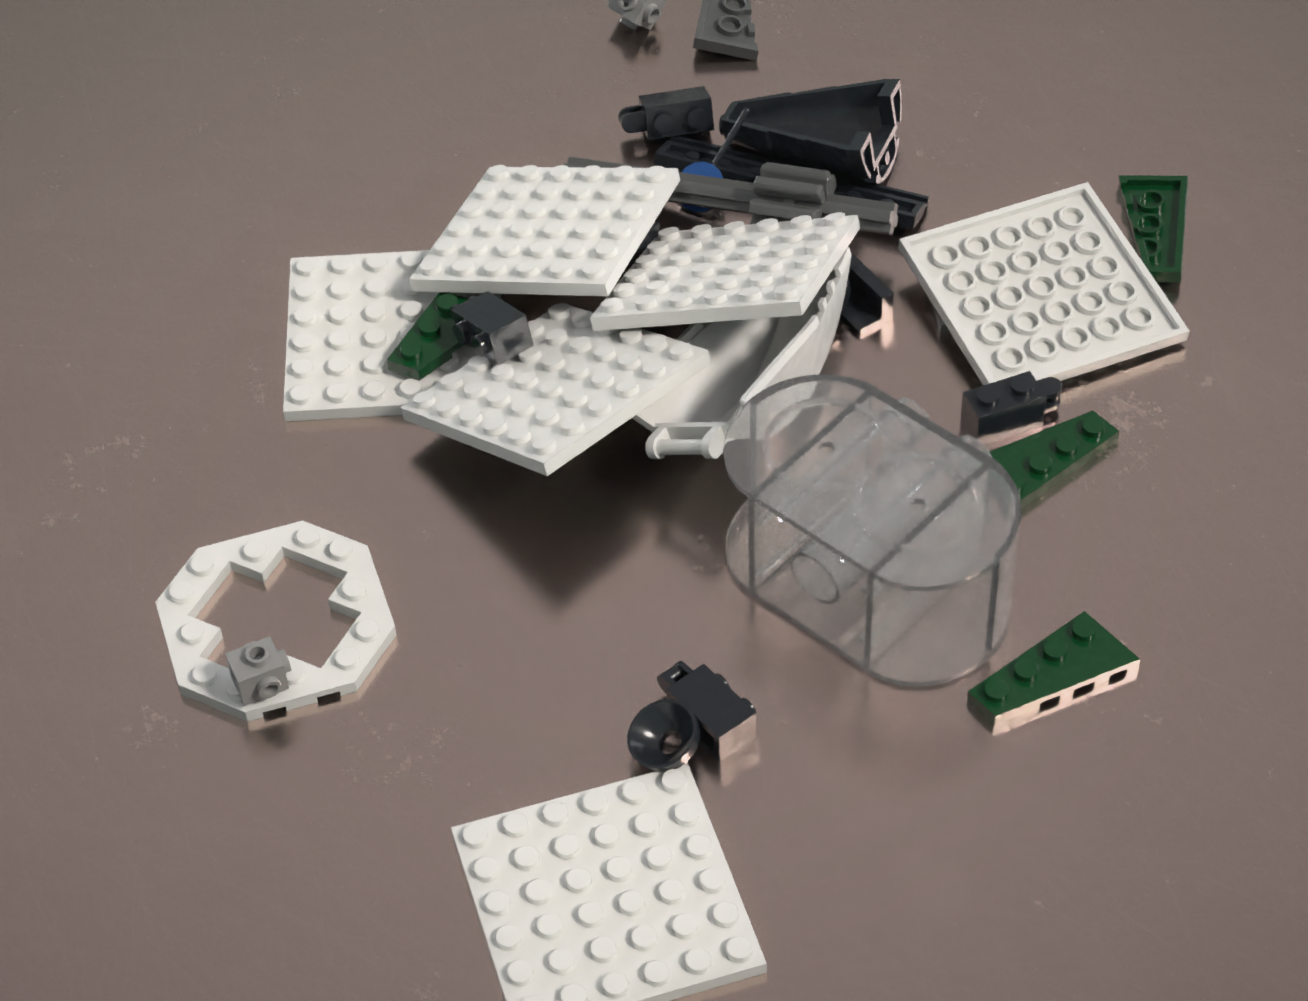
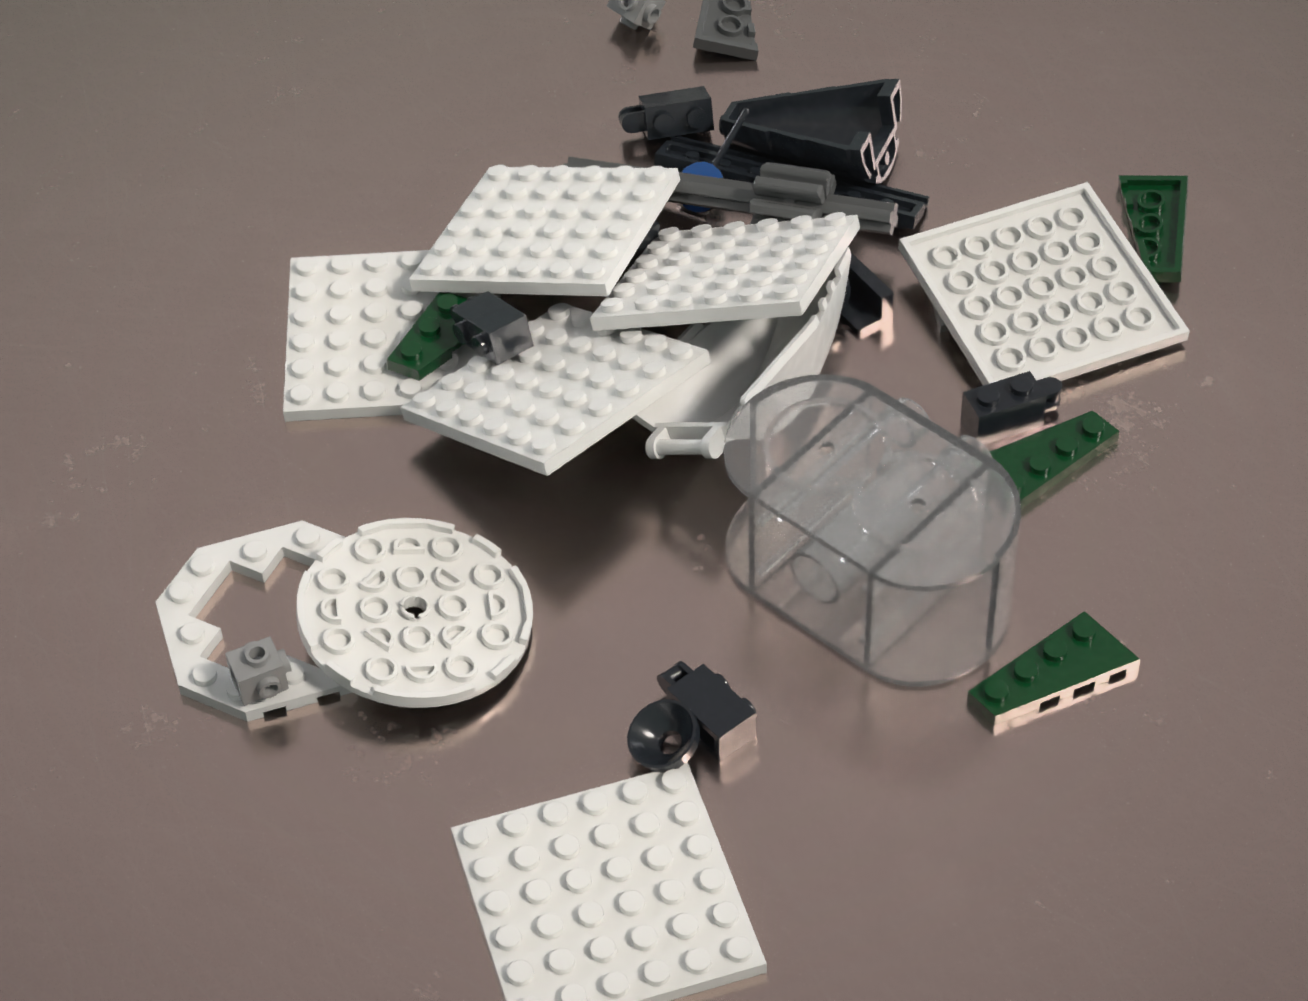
none -> white plate [296,518,533,708]

